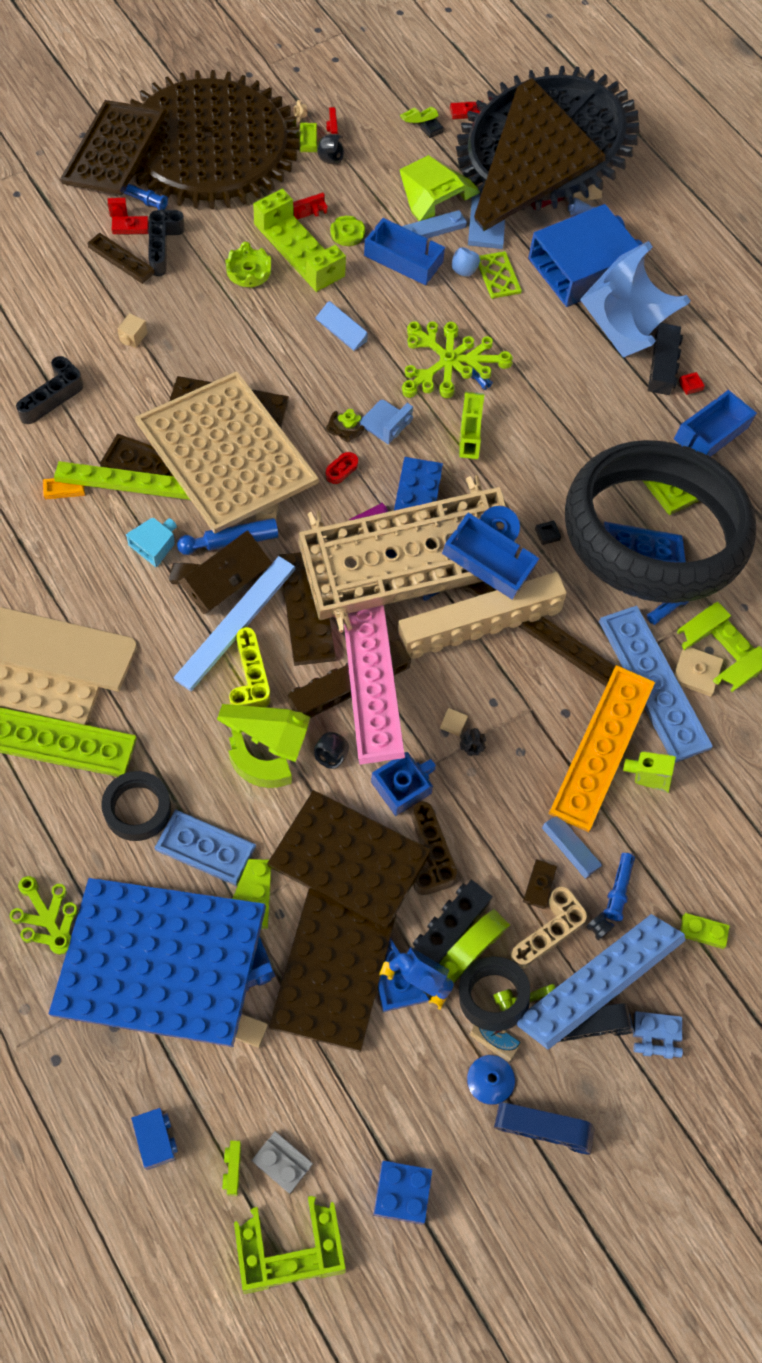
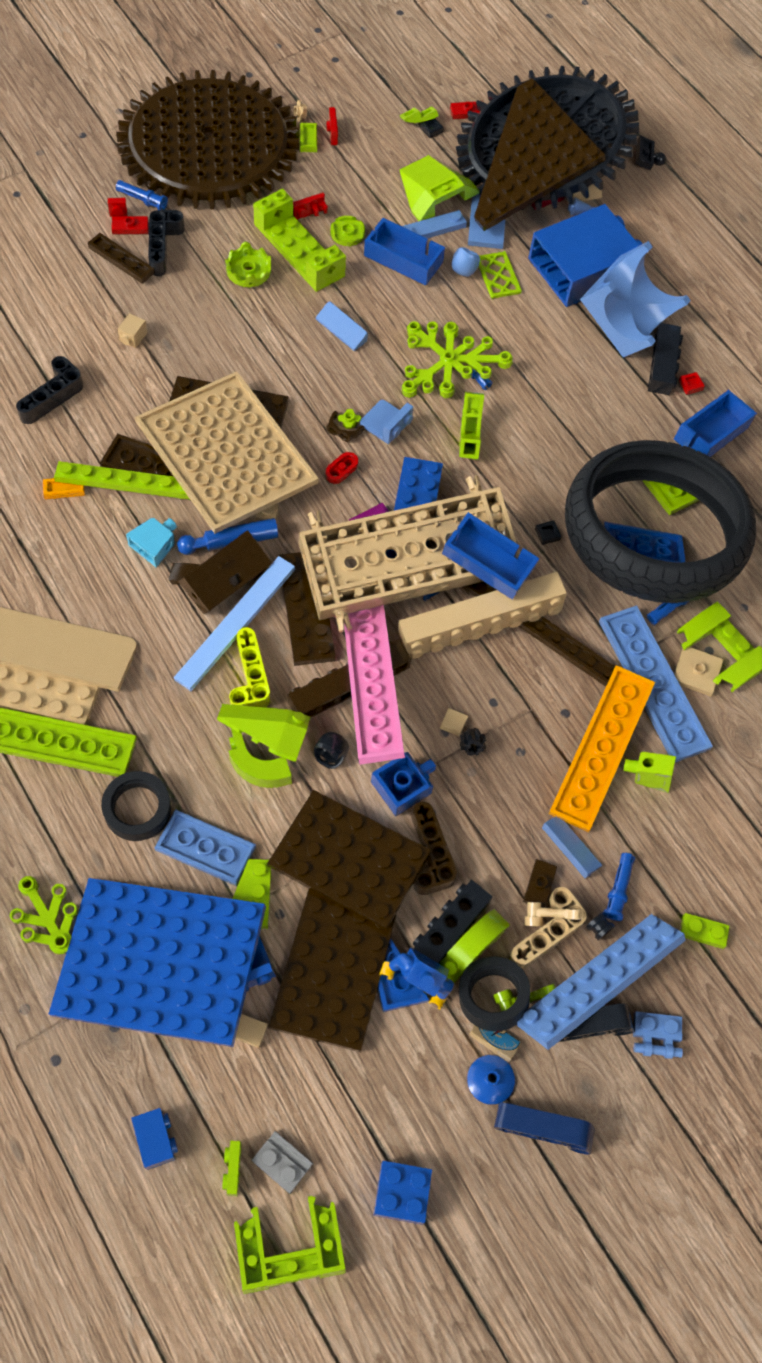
dark brown plate [60,100,166,195] -> none
black helmet [317,134,344,164] -> none
blue dish [480,506,520,541] -> none
none -> tan brick [525,902,583,926]
none -> black plate [635,135,666,170]

